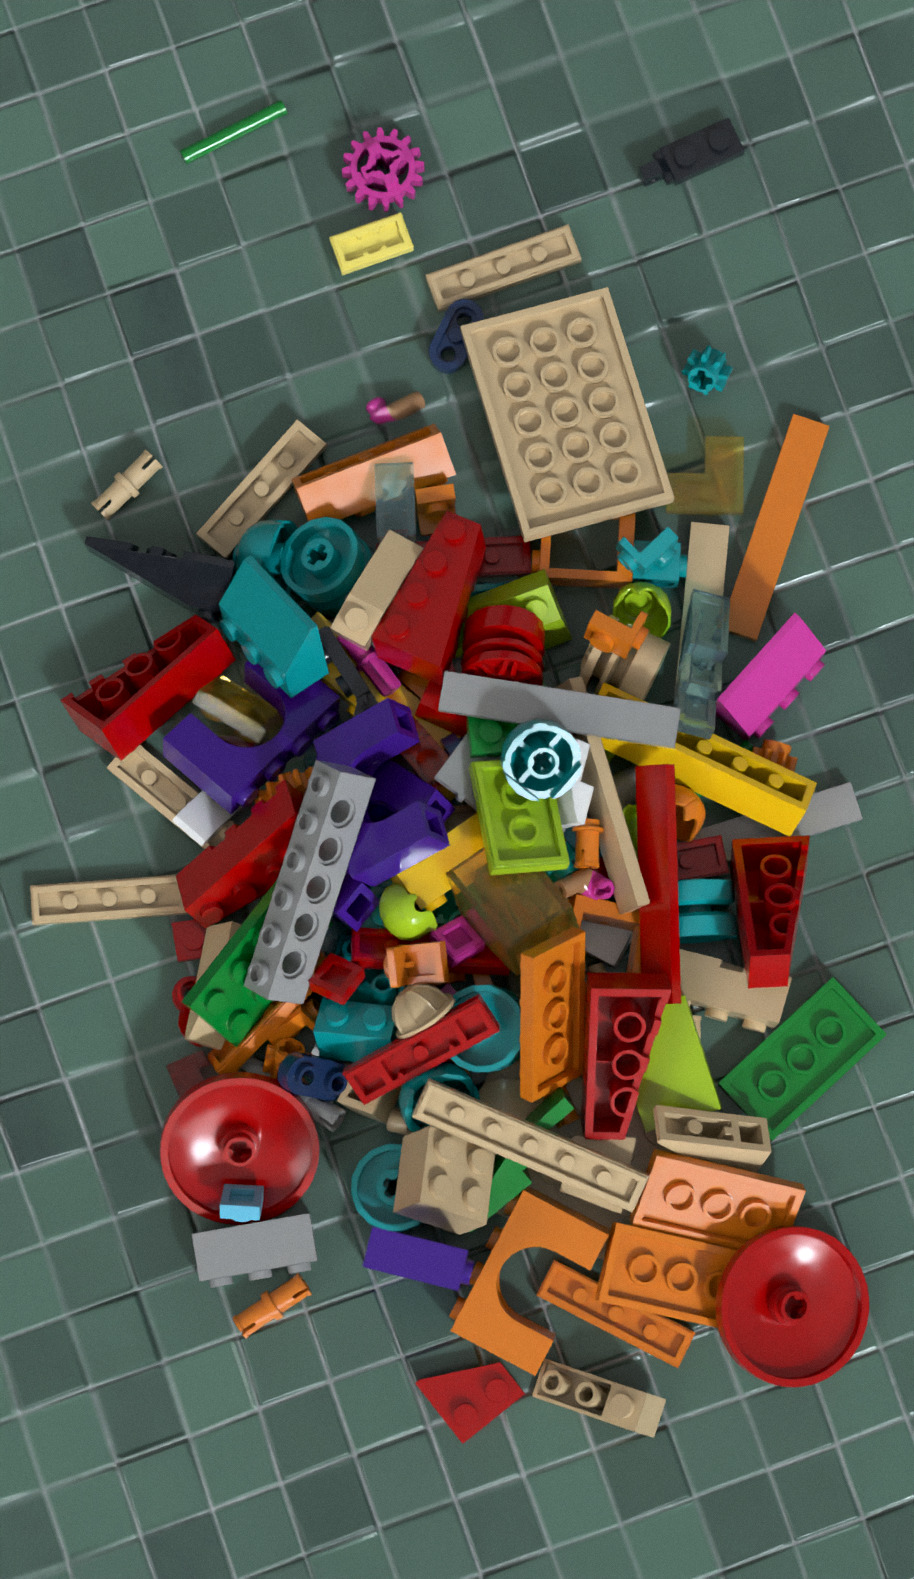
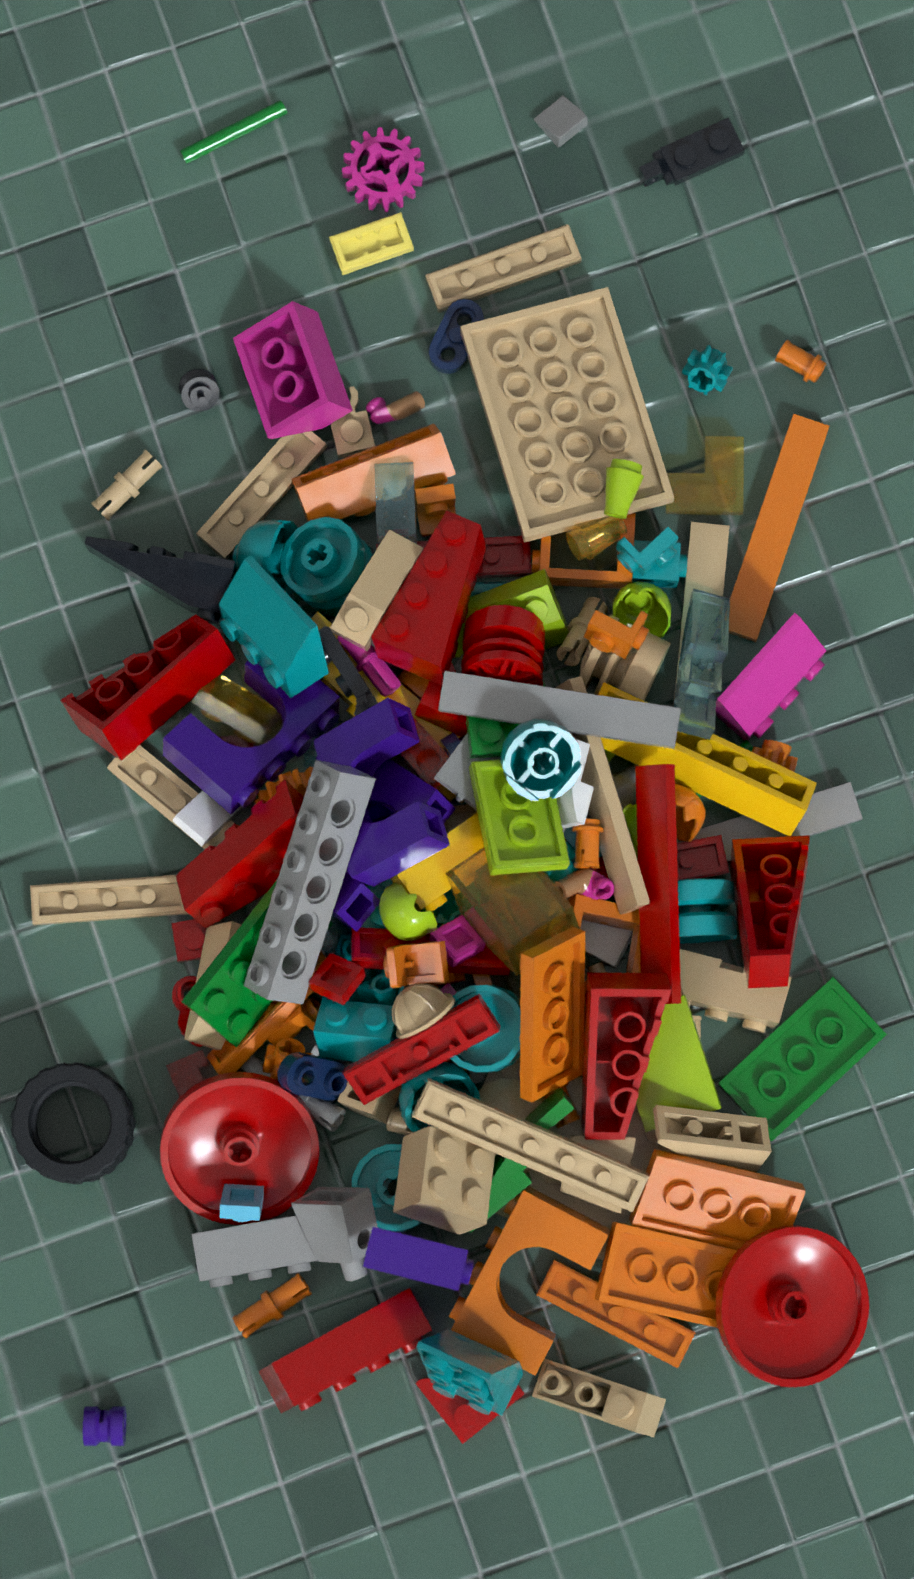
none -> black tyre [11,1062,136,1184]
none -> dark purple wheel [83,1406,127,1446]
none -> black wheel [179,368,219,411]
none -> dark pink slope [233,301,353,439]
none -> red wedge [258,1288,432,1413]
none -> light grey torso [291,1187,378,1281]
none -> tan plate [330,386,375,459]
none -> teal slope [416,1329,524,1416]
none -> light grey slope [534,96,588,148]
none -> tan pin [557,597,608,666]
none -> clear yellow cone [566,516,627,561]
none -> lime cone [604,459,644,519]
none -> orange pin [775,339,827,383]

